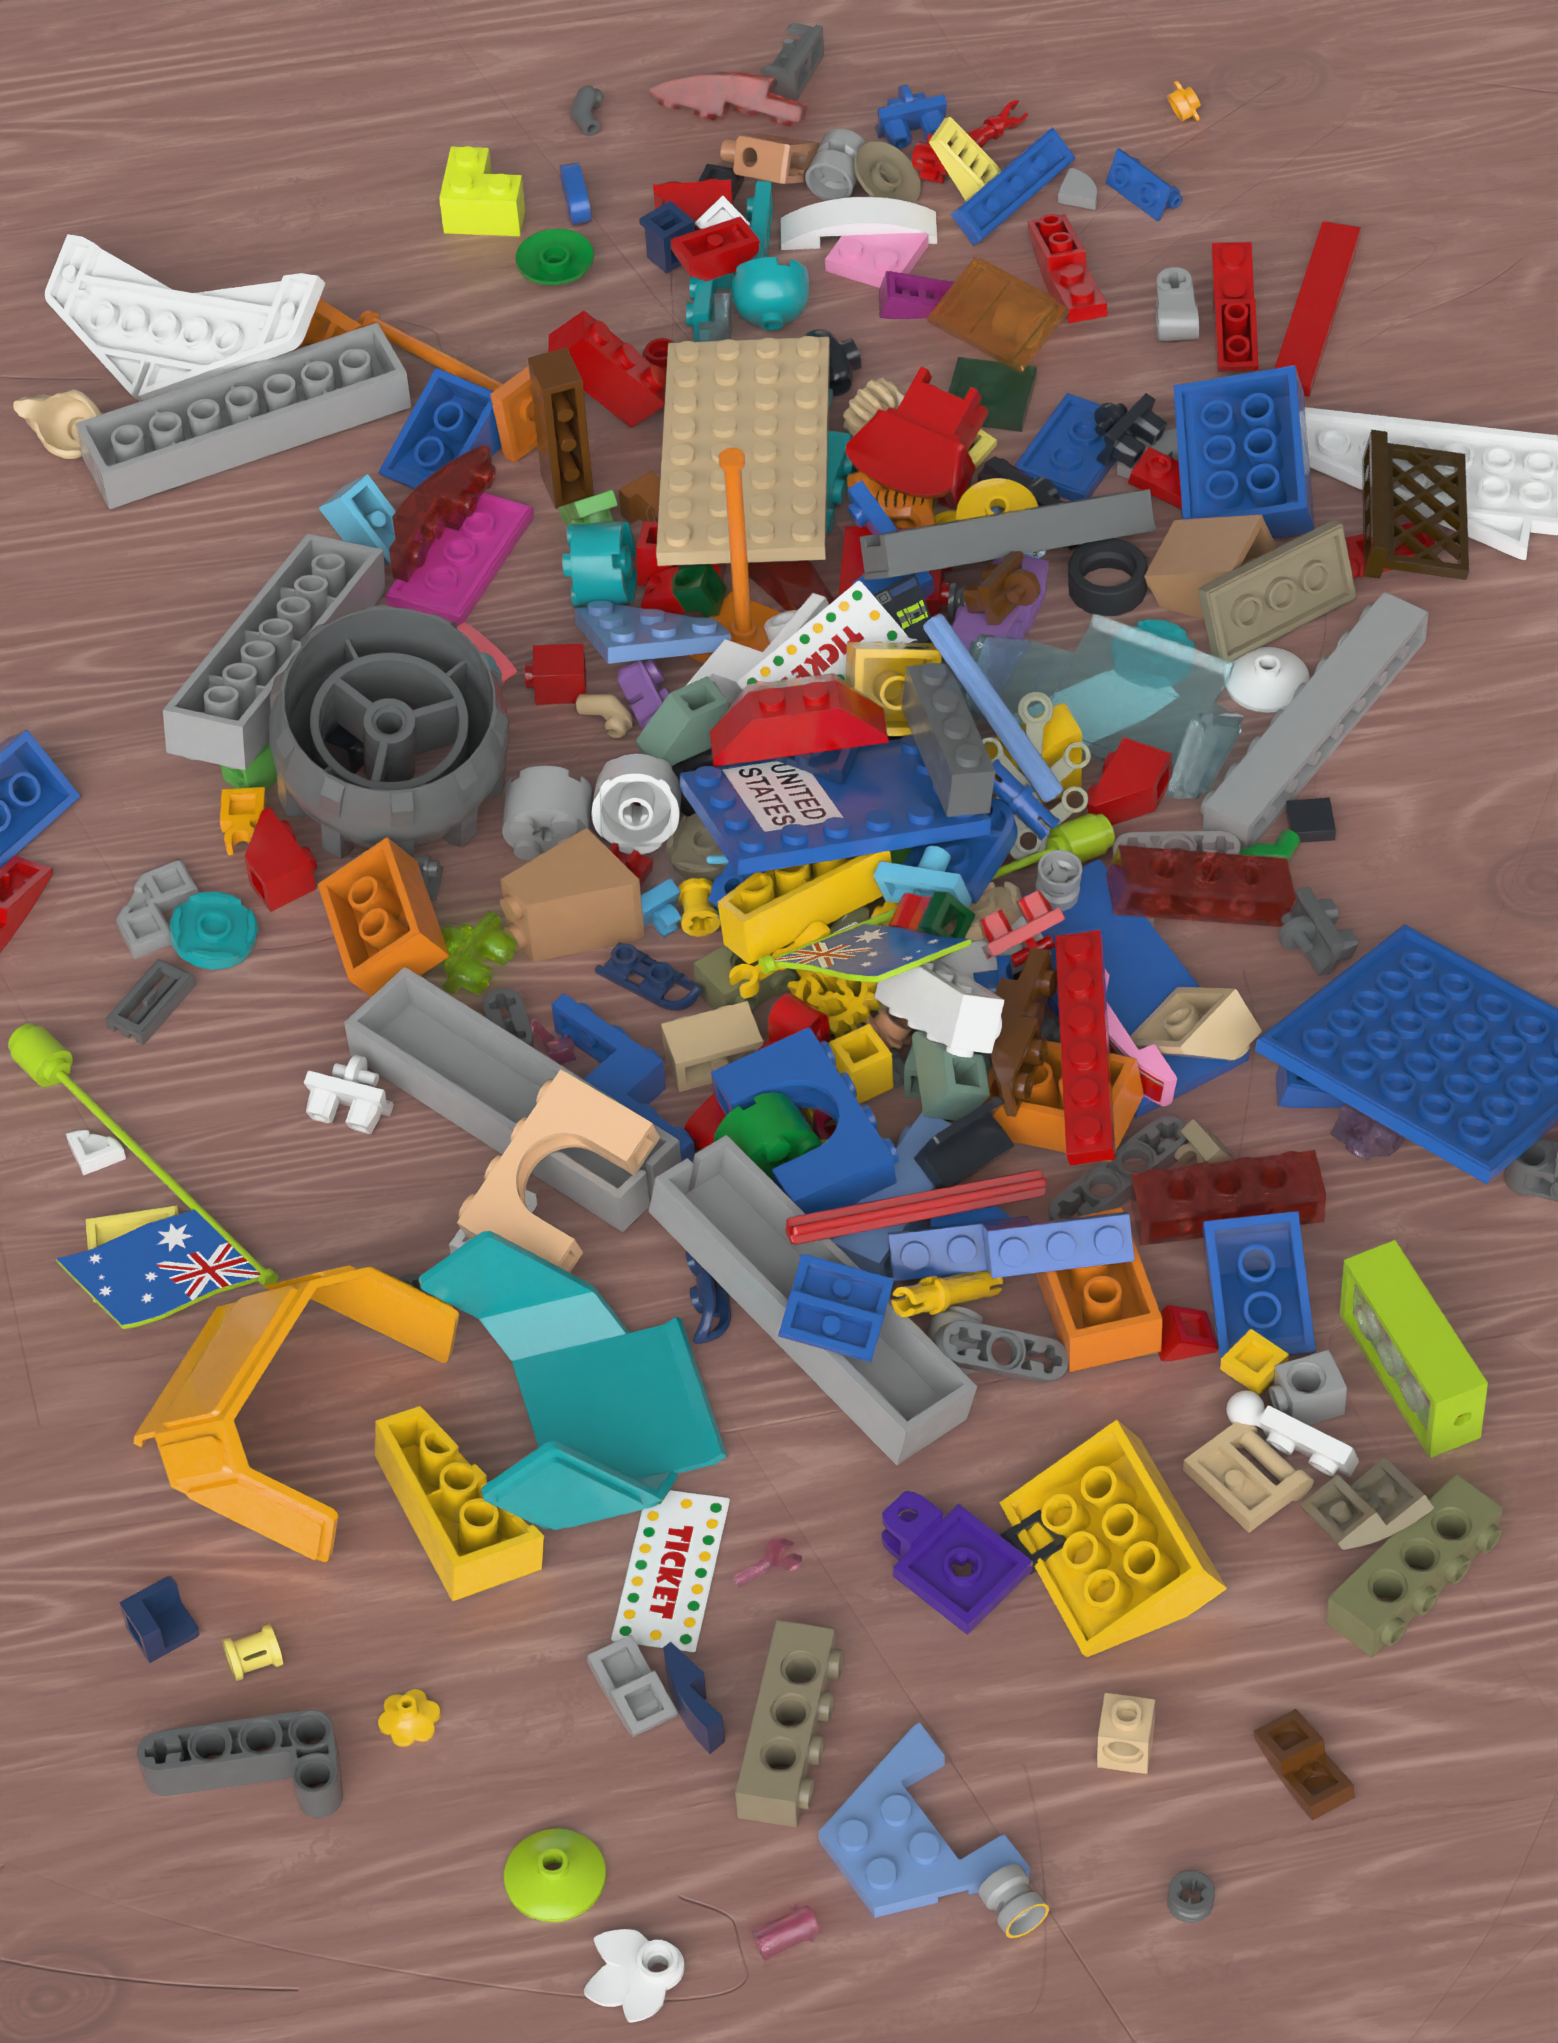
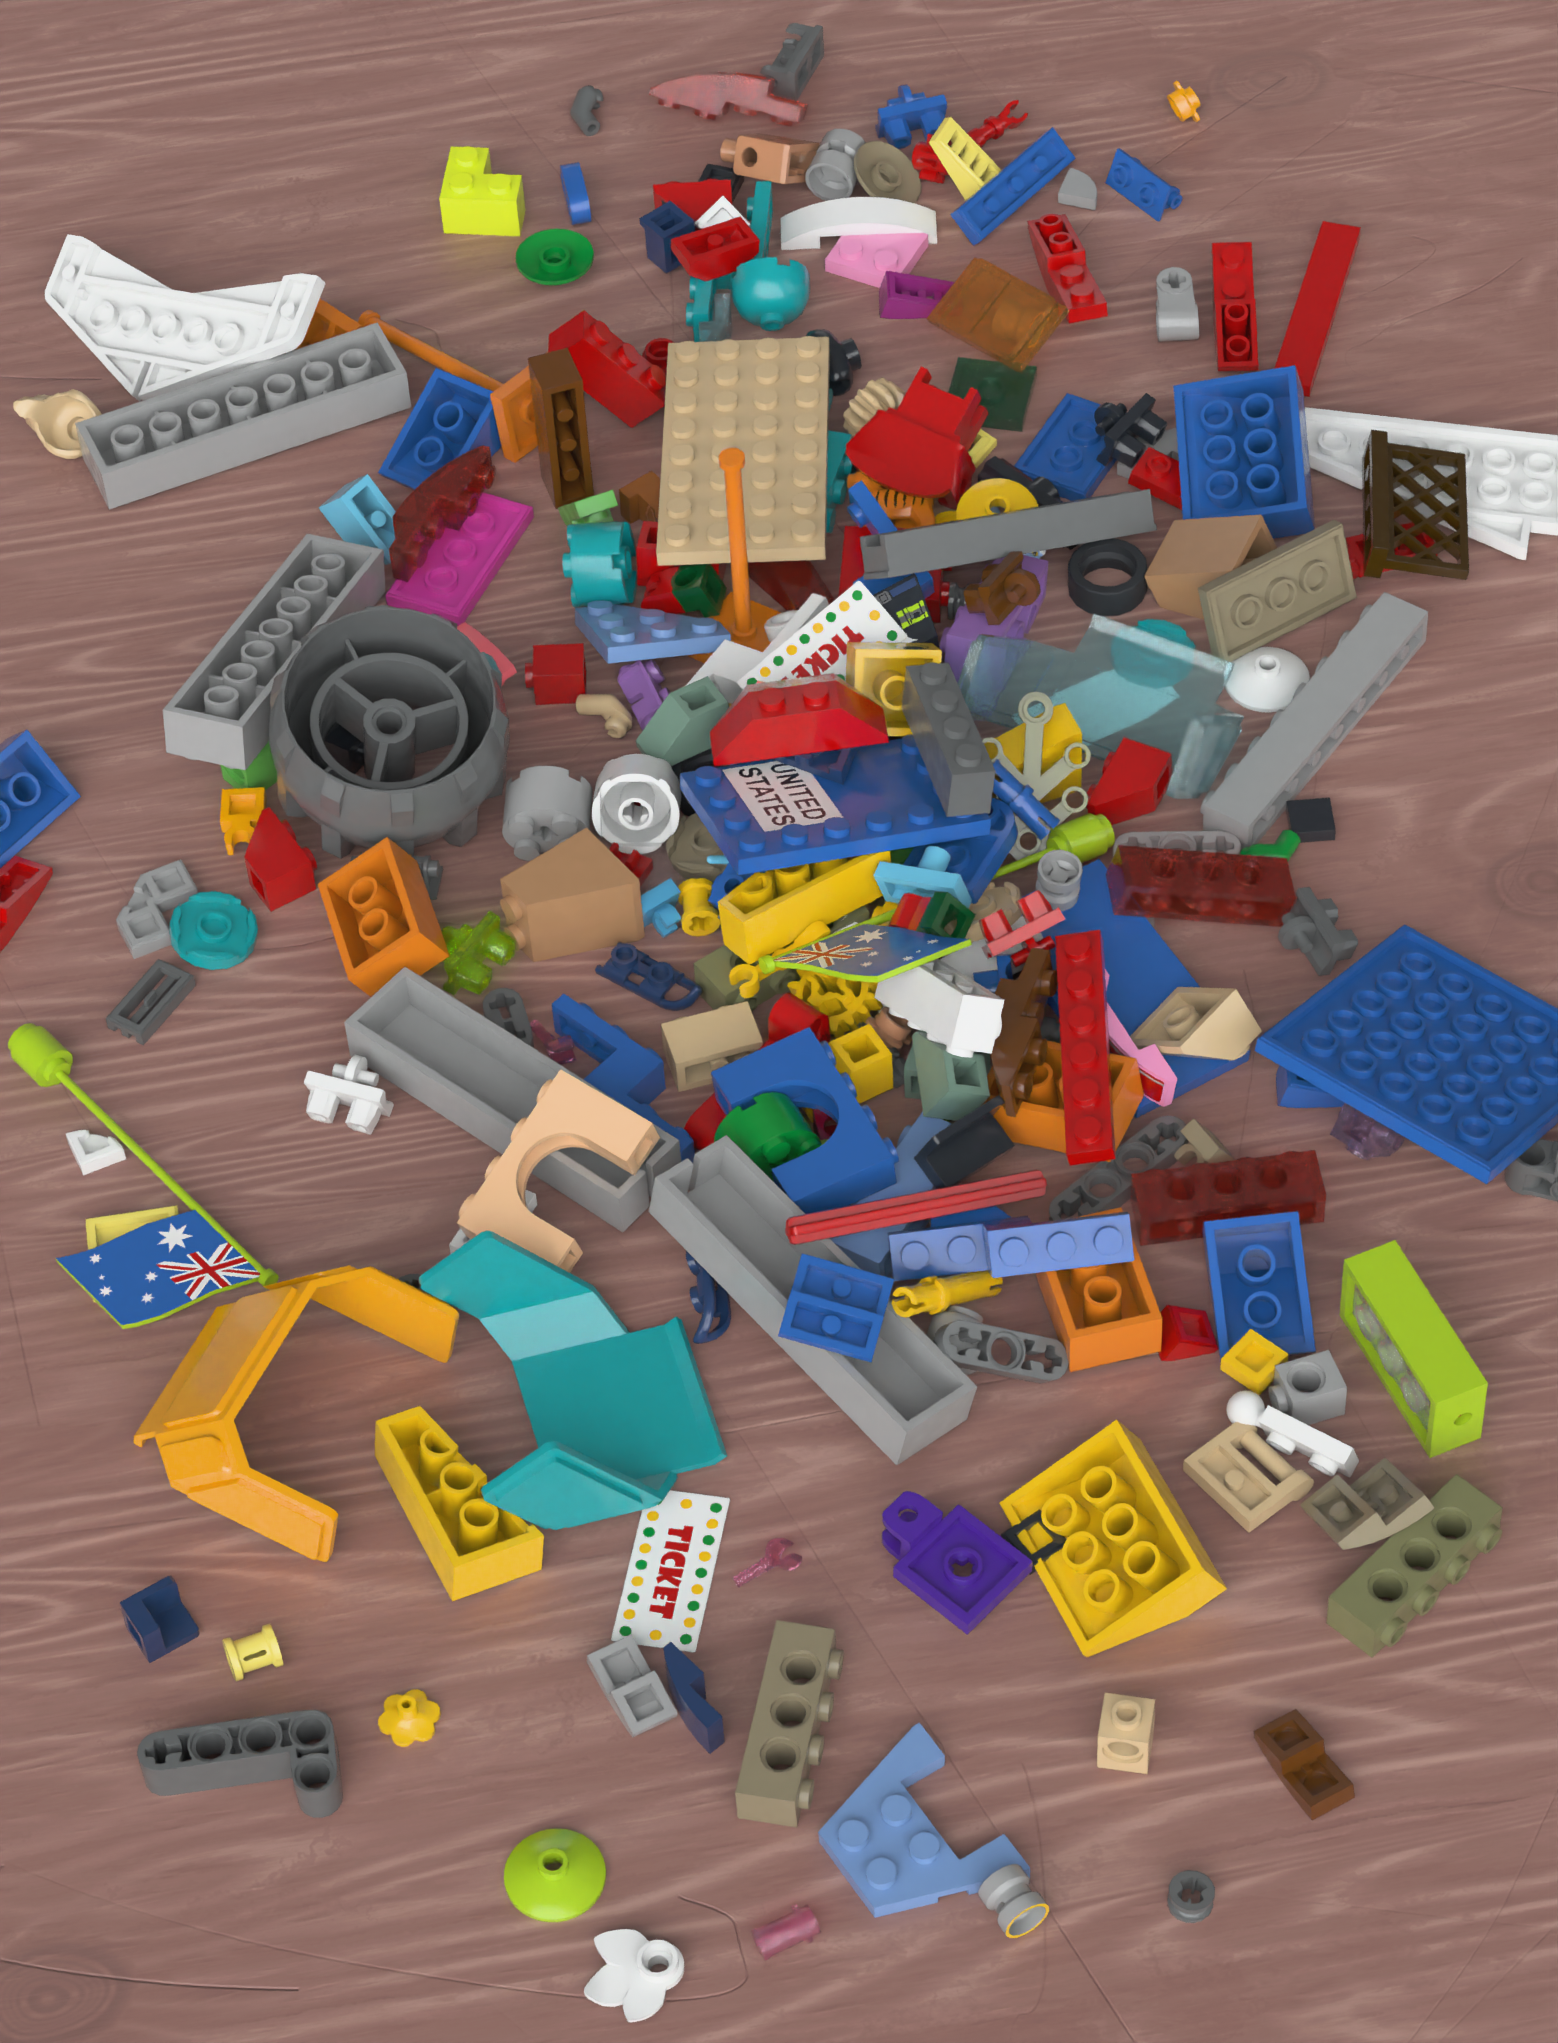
medium blue axle [923,614,1063,802] -> none

